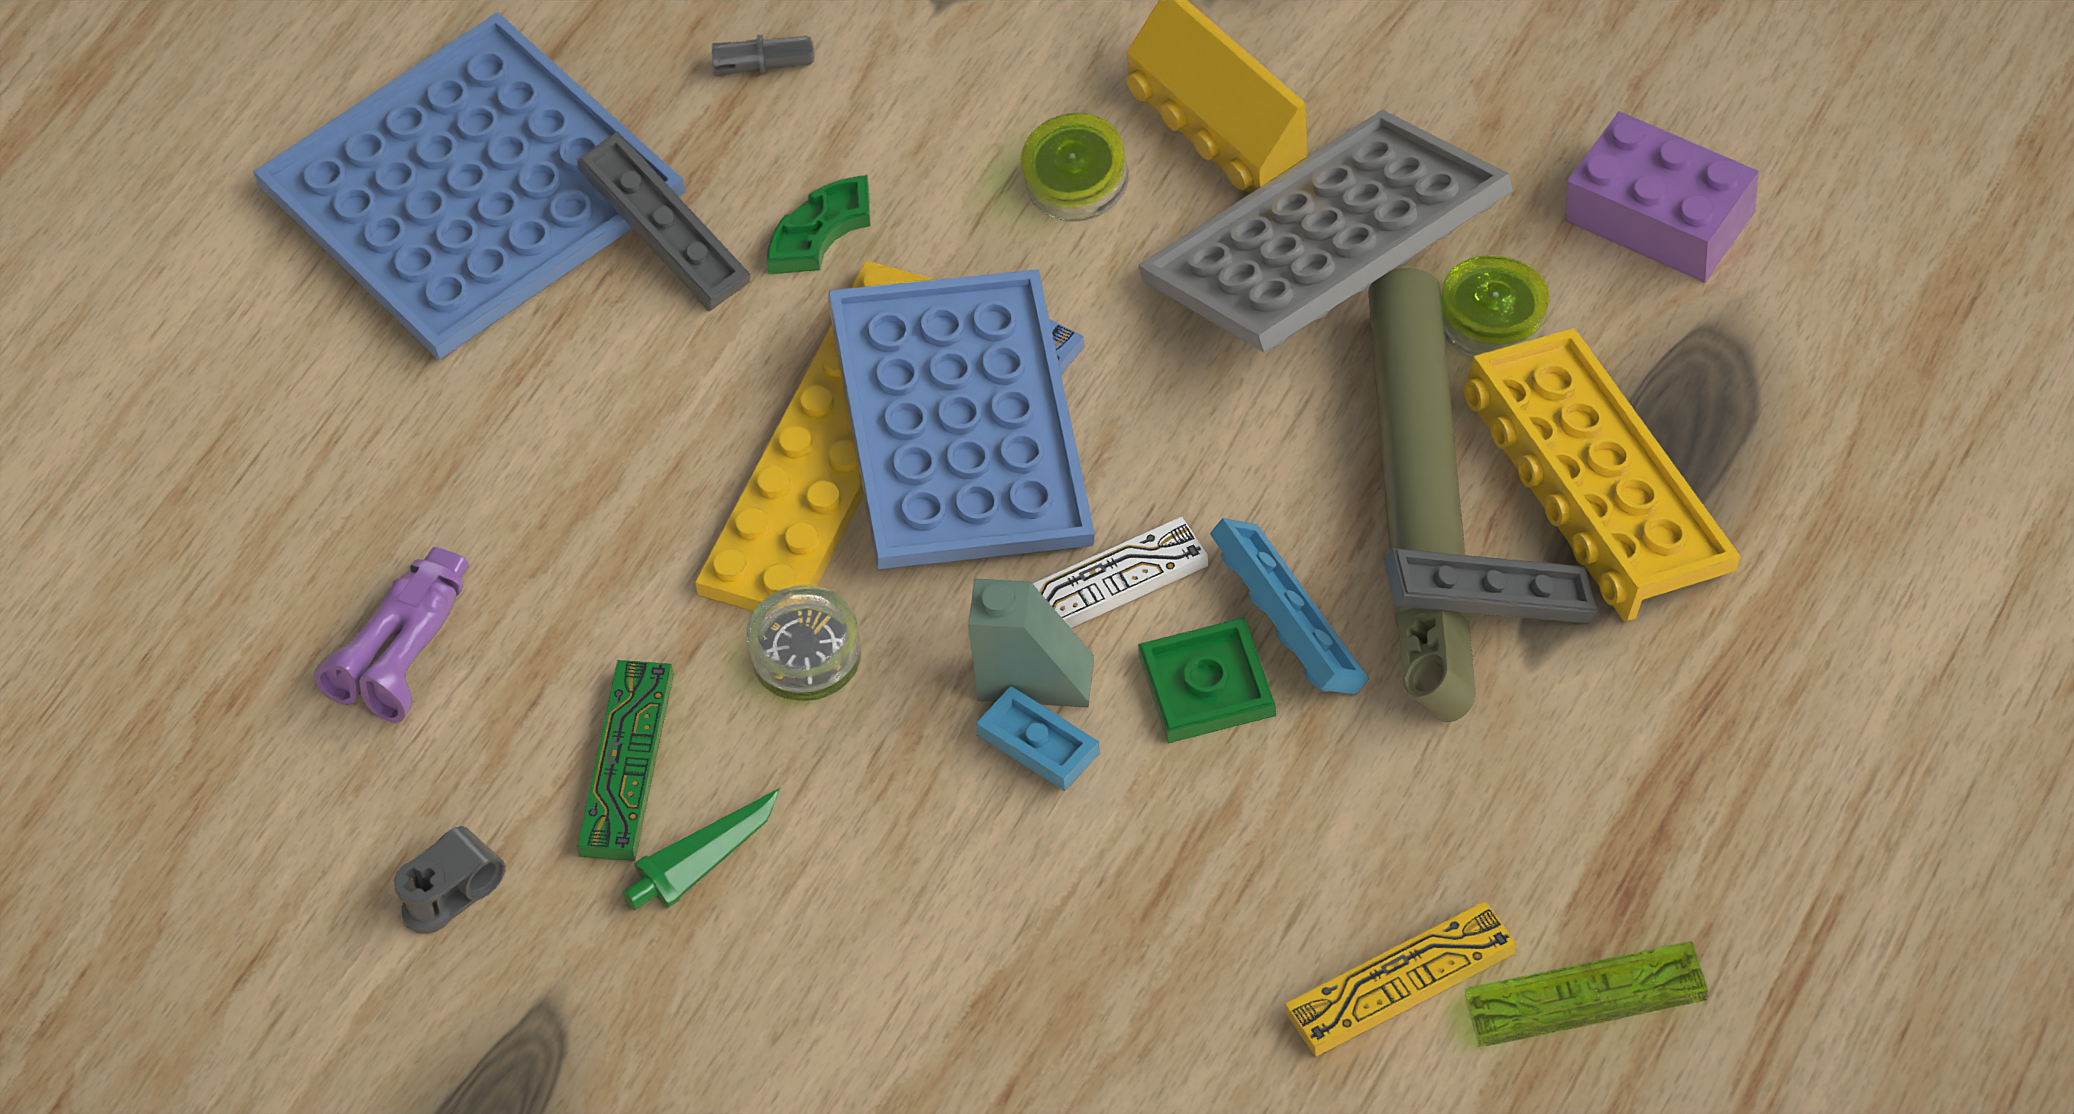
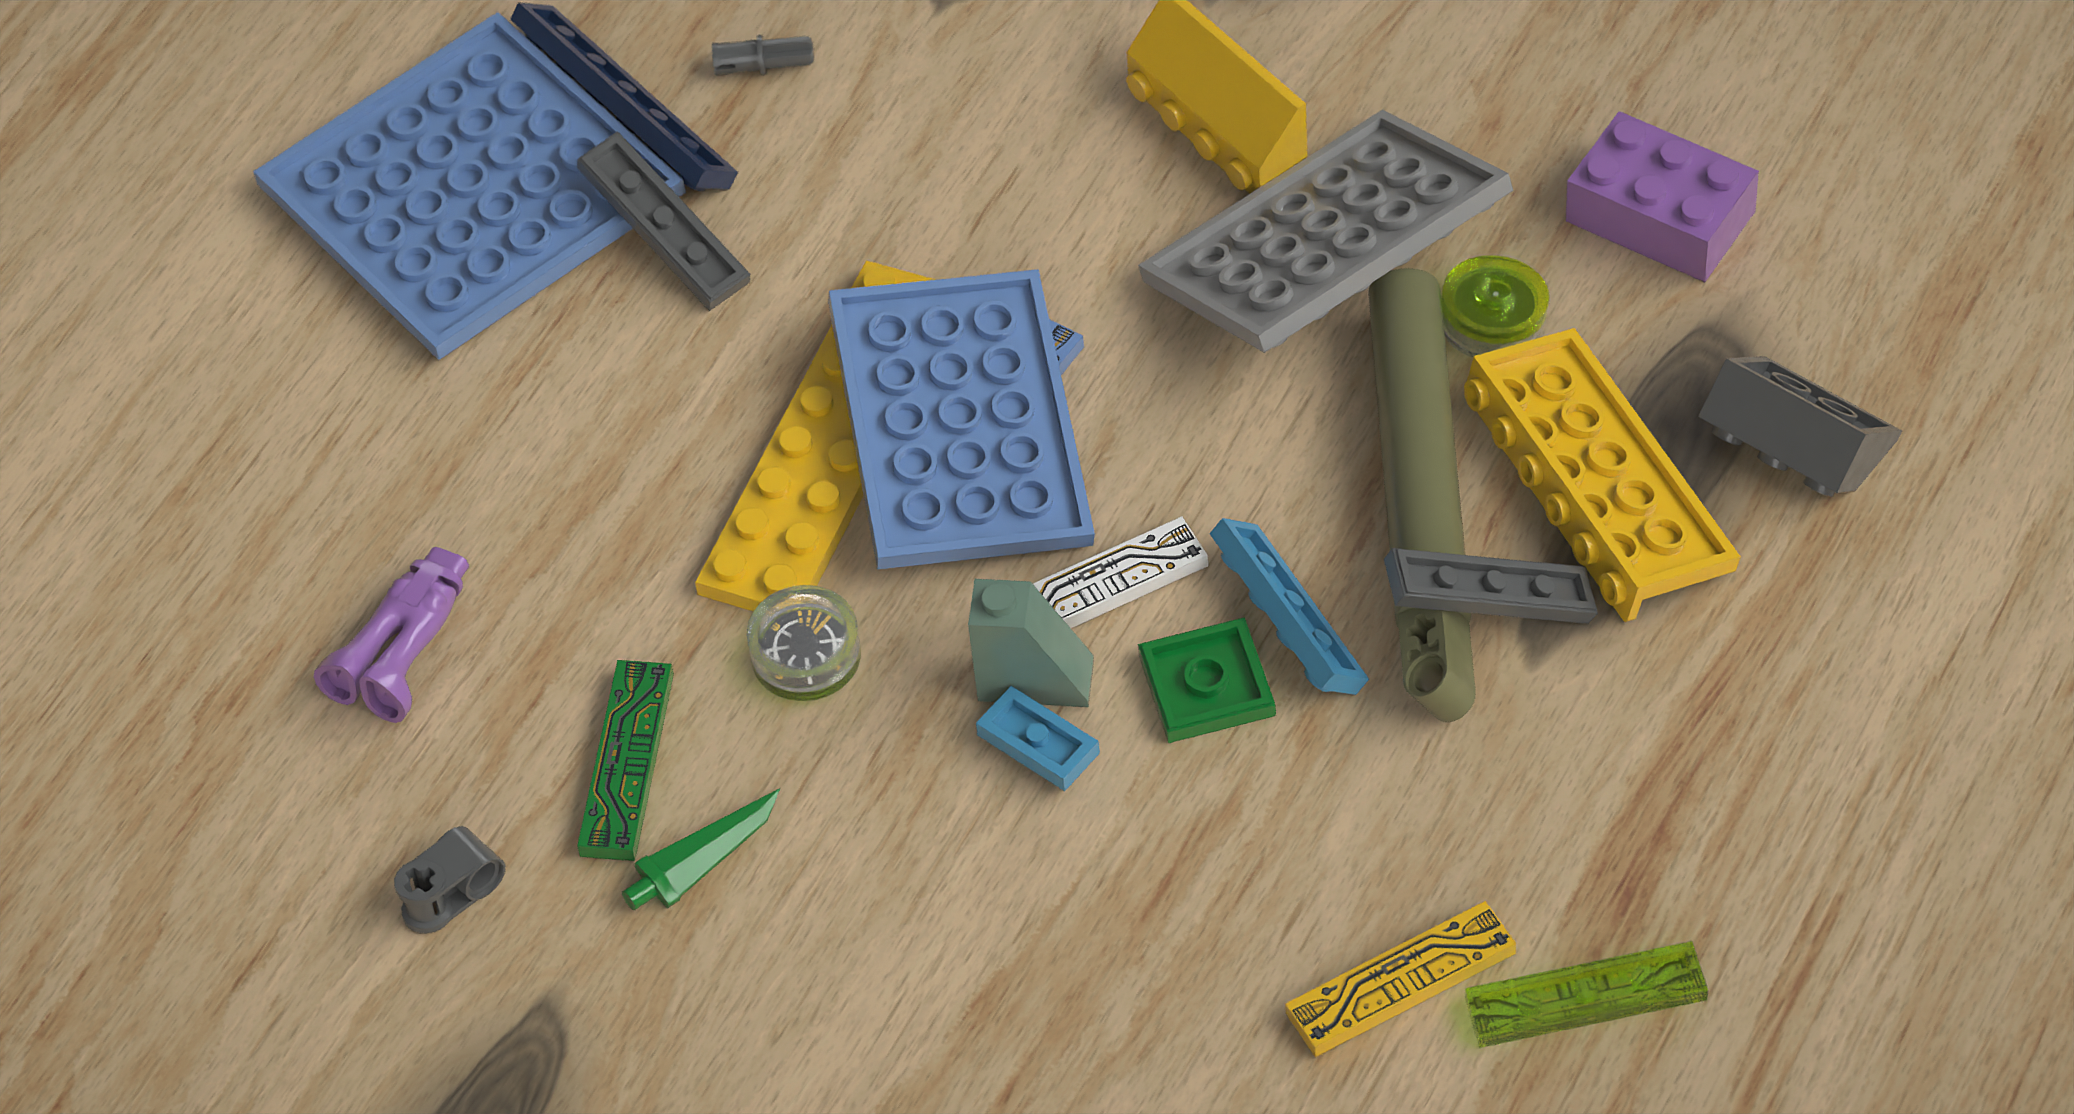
green tile [767,175,871,274] -> none
clear neon green piece [1021,113,1129,221] -> none
none -> dark blue plate [510,2,738,191]
none -> dark grey slope [1698,356,1902,497]

